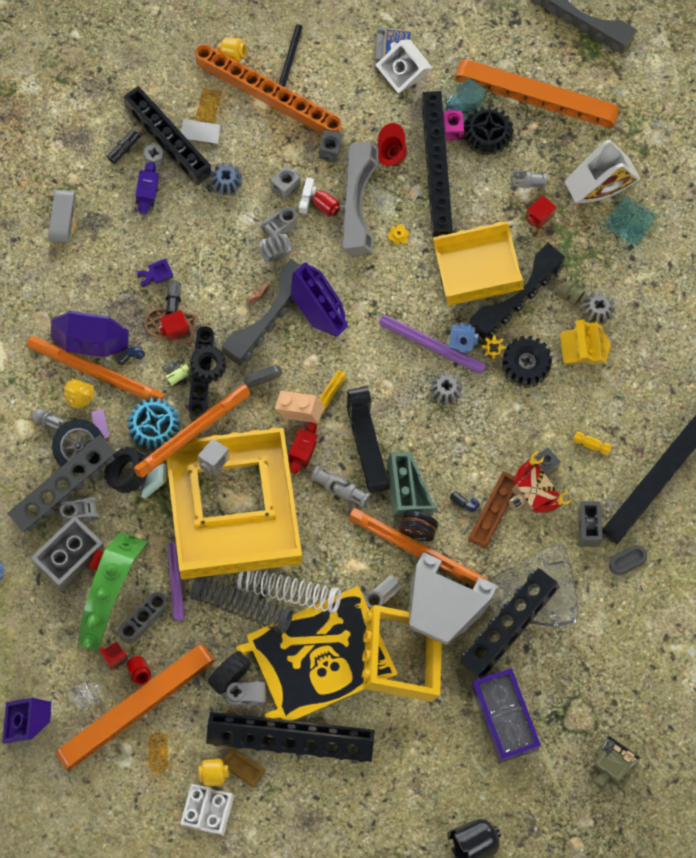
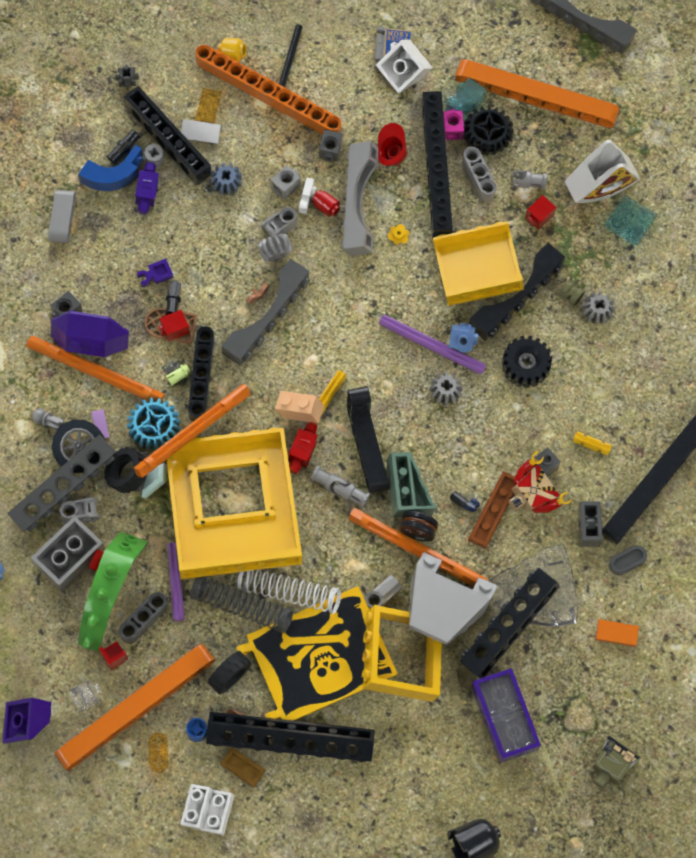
yellow piece [63,378,95,409] -> none
arm [115,346,145,366] -> none
red brick [126,656,151,685] -> none
black tyre [190,345,226,383] -> none
light grey brick [198,439,230,476] -> none
yellow head [198,758,229,787] -> none
light grey piece [226,681,266,706] -> none
dark grey tile [243,365,282,388] -> none
dark purple wedge [291,262,348,337] -> none
yellow gear [482,334,506,359] -> none
yellow piece [560,319,612,365] -> none
none -> dark grey brick [50,291,83,318]
none -> blue arch [78,145,143,191]
none -> dark grey gear [115,64,139,90]
none -> blue wheel [186,718,207,742]
none -> light grey beam [462,147,497,202]
none -> orange tile [595,619,639,647]

